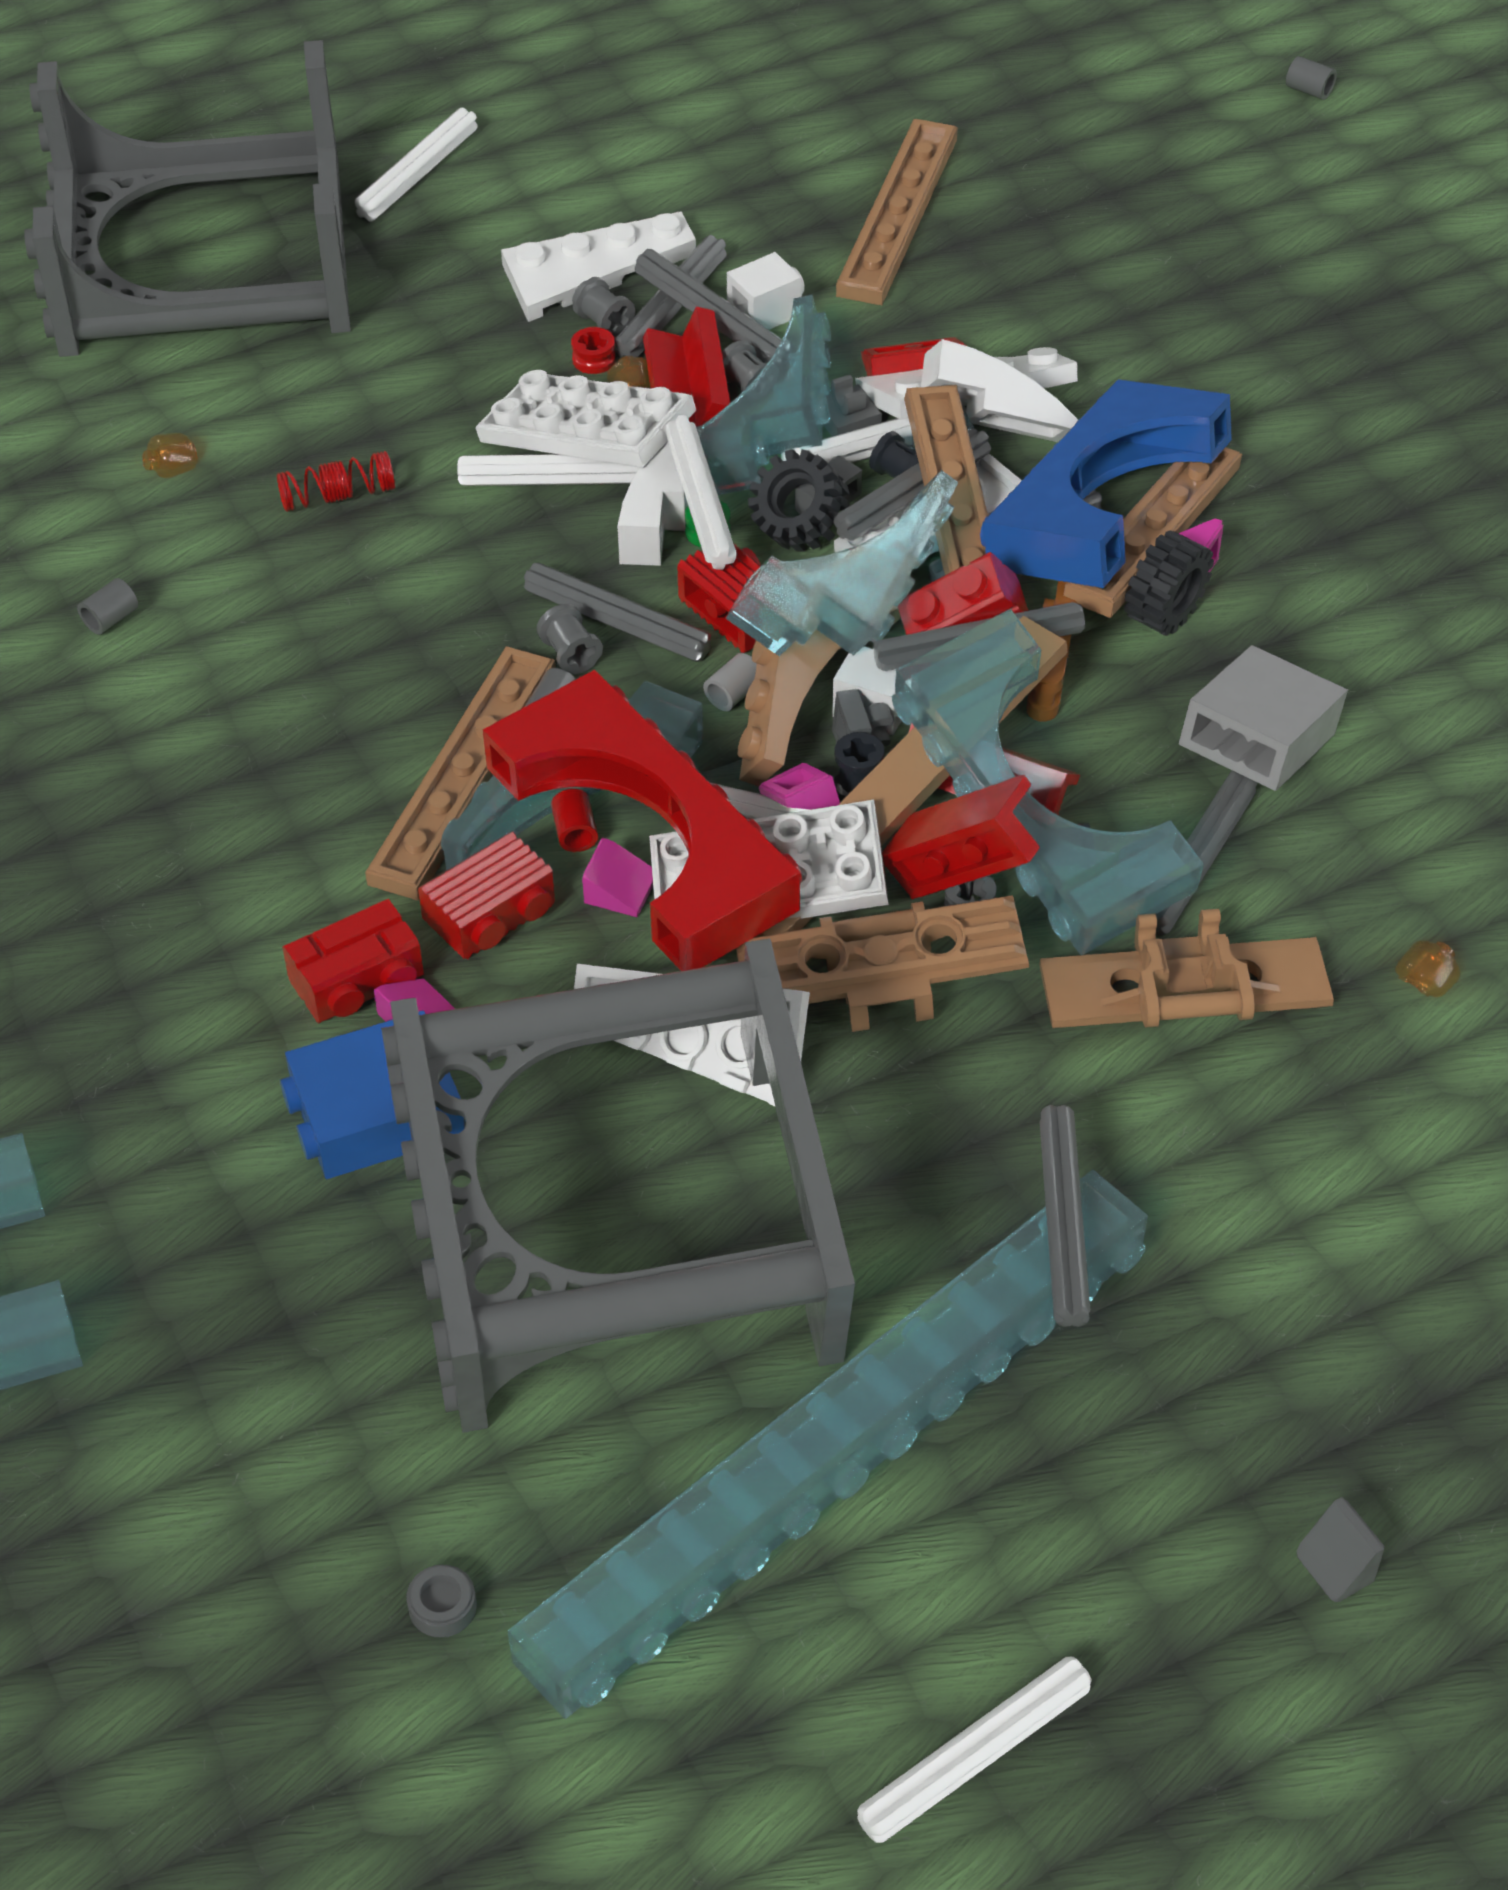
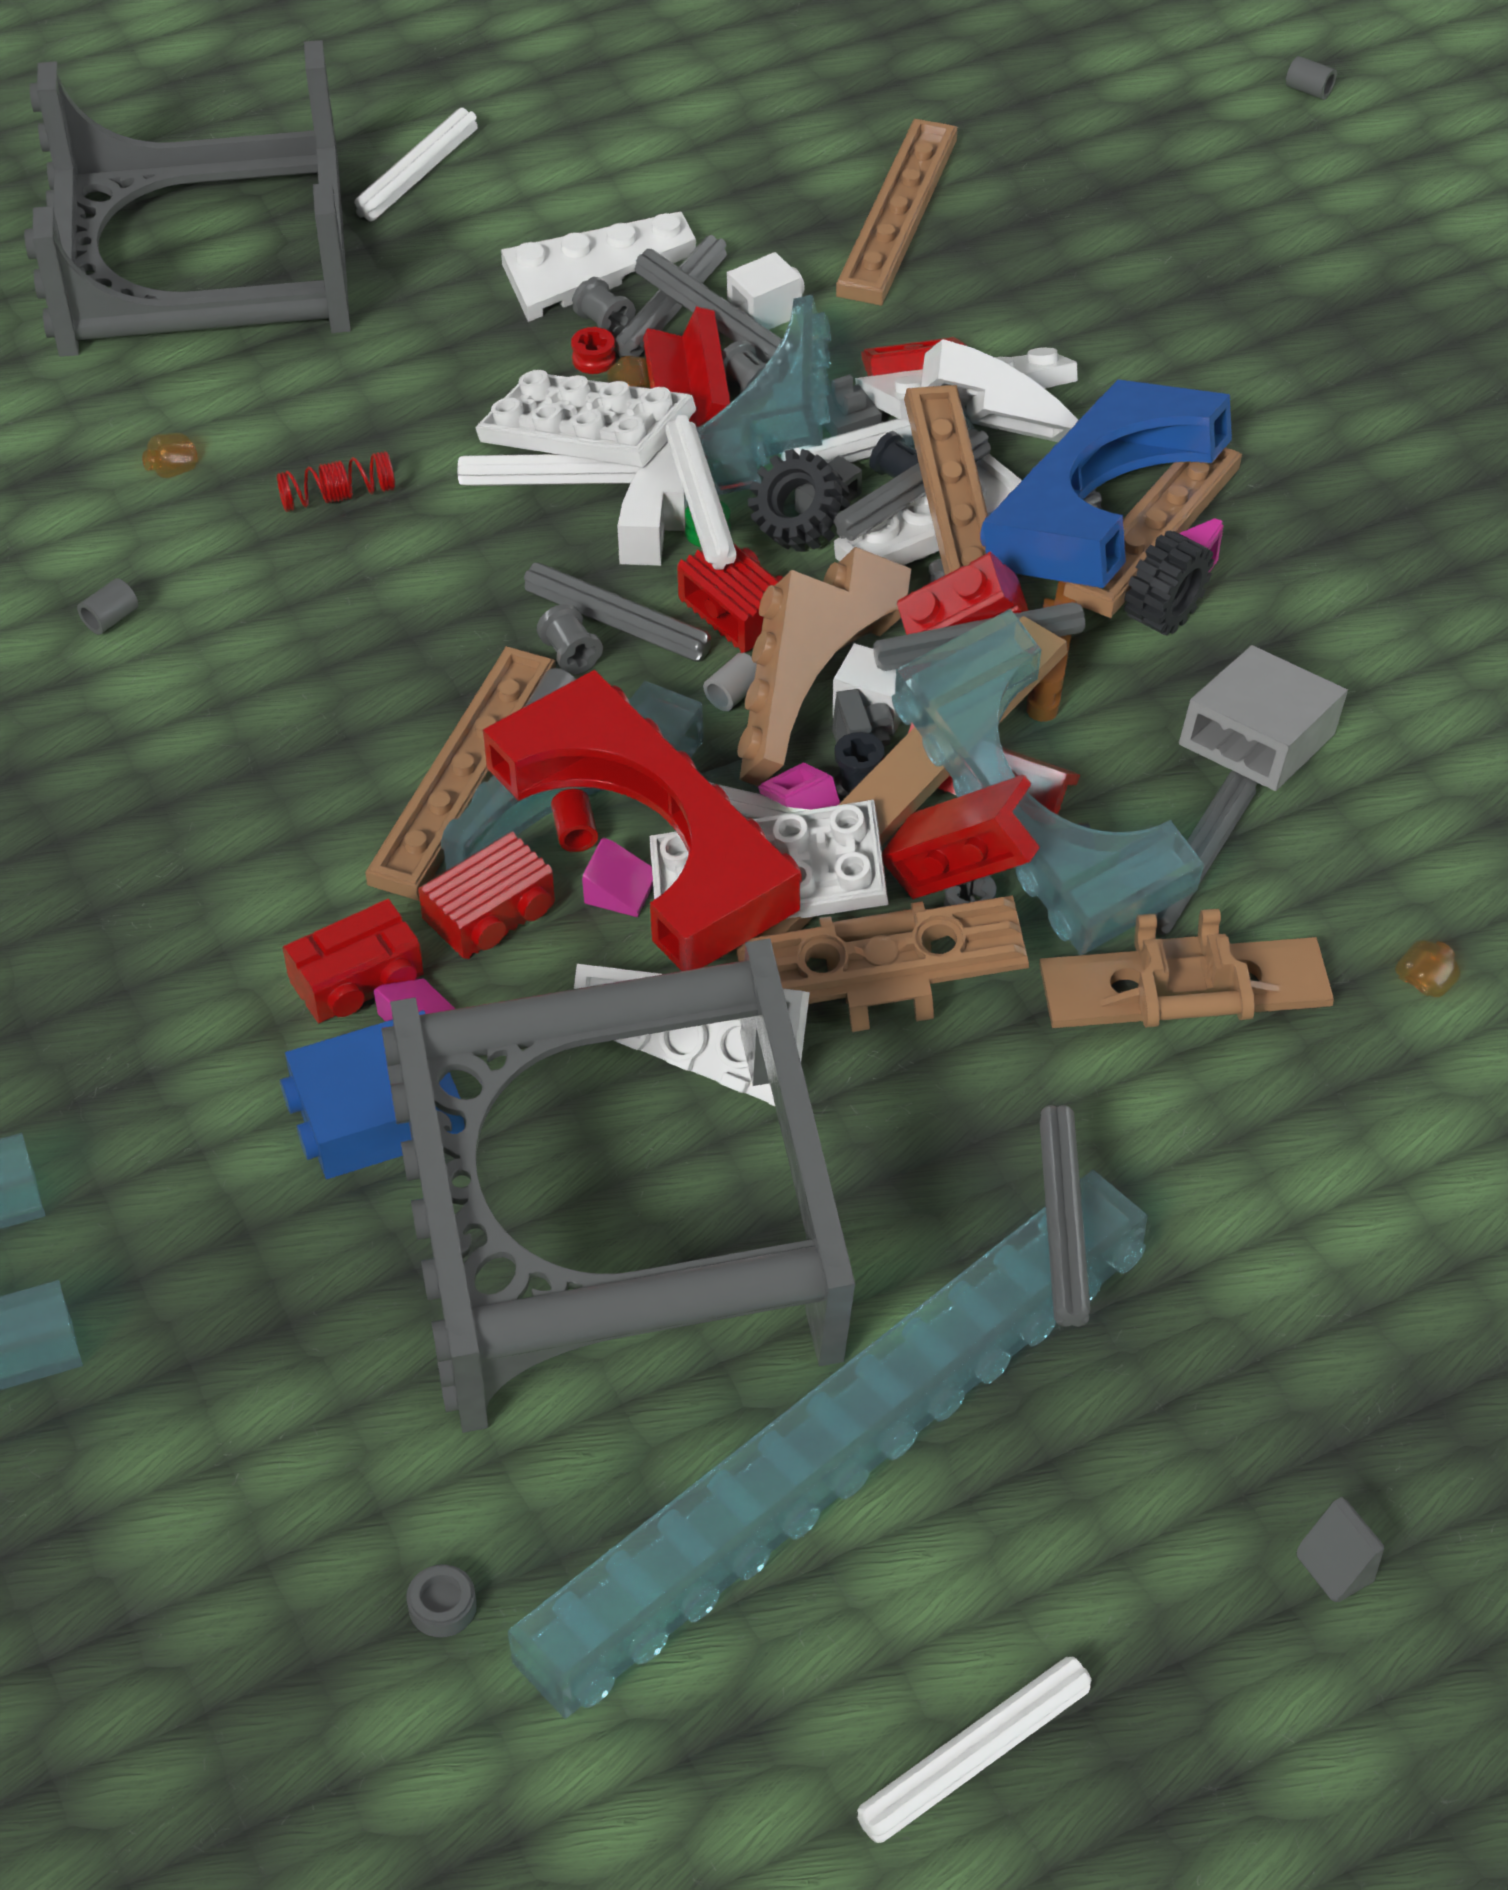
clear light blue arch [726,470,958,656] -> none

